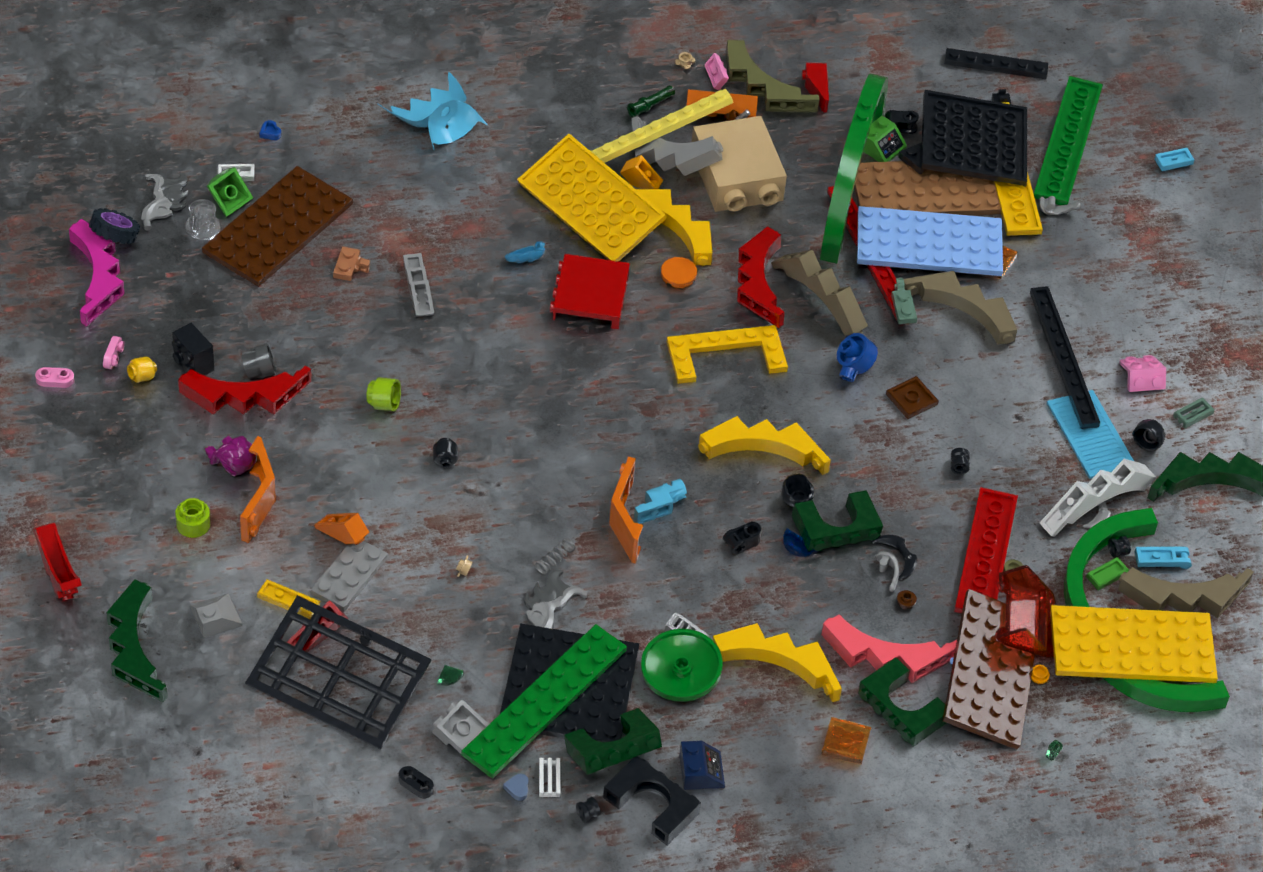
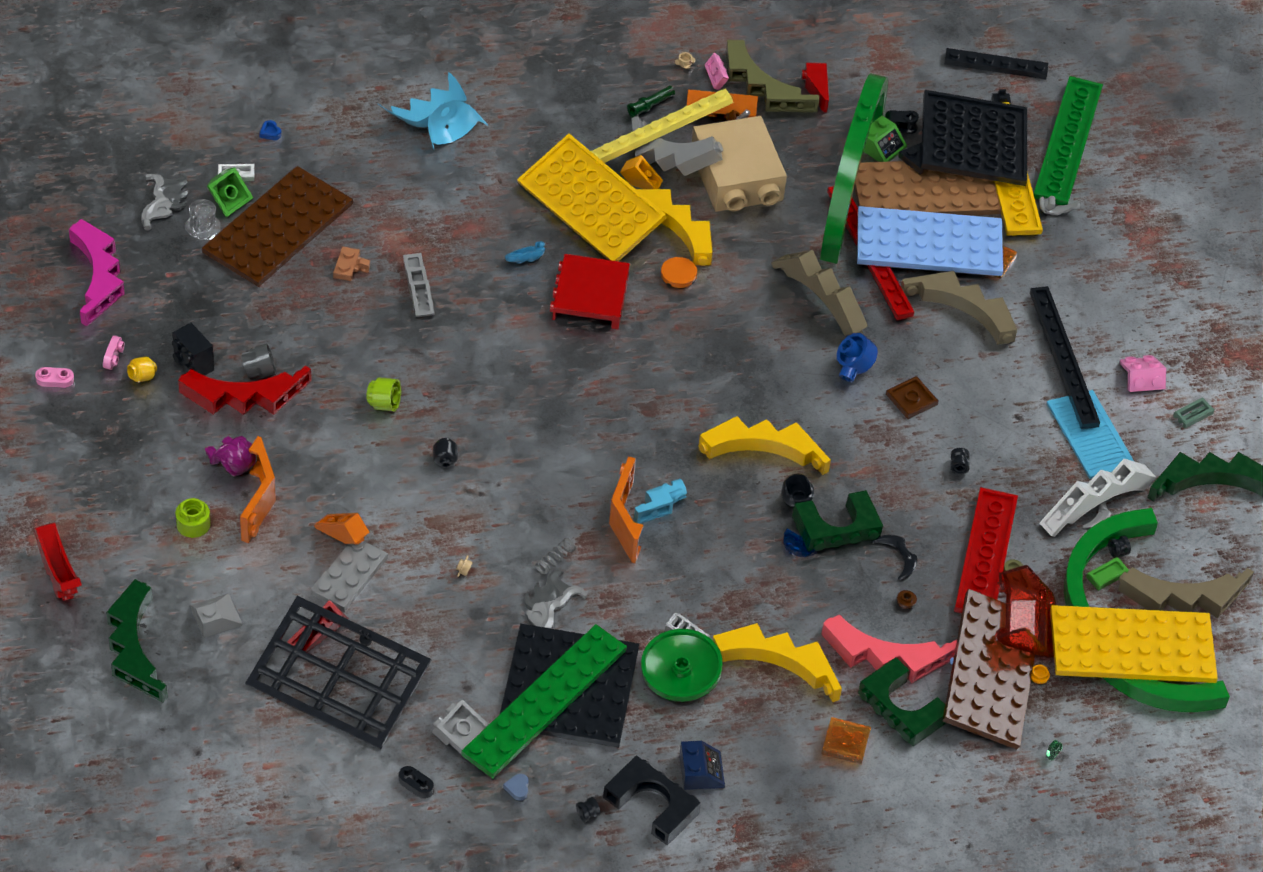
black wheel [89,208,140,244] -> none
yellow tile [257,579,320,619] -> none
clear green tile [438,665,464,686] -> none
white tile [539,758,560,797] -> none
dark green arch [564,708,662,775] -> none
yellow plate [666,325,788,384] -> none
black piece [723,521,761,555] -> none
red arch [737,226,784,328] -> none
light grey piece [875,551,899,593] -> none
sand green plate [891,278,917,324] -> none
black hair [1132,419,1166,451] -> none
medium azure plate [1135,547,1192,569] -> none
medium azure plate [1154,148,1195,171] -> none

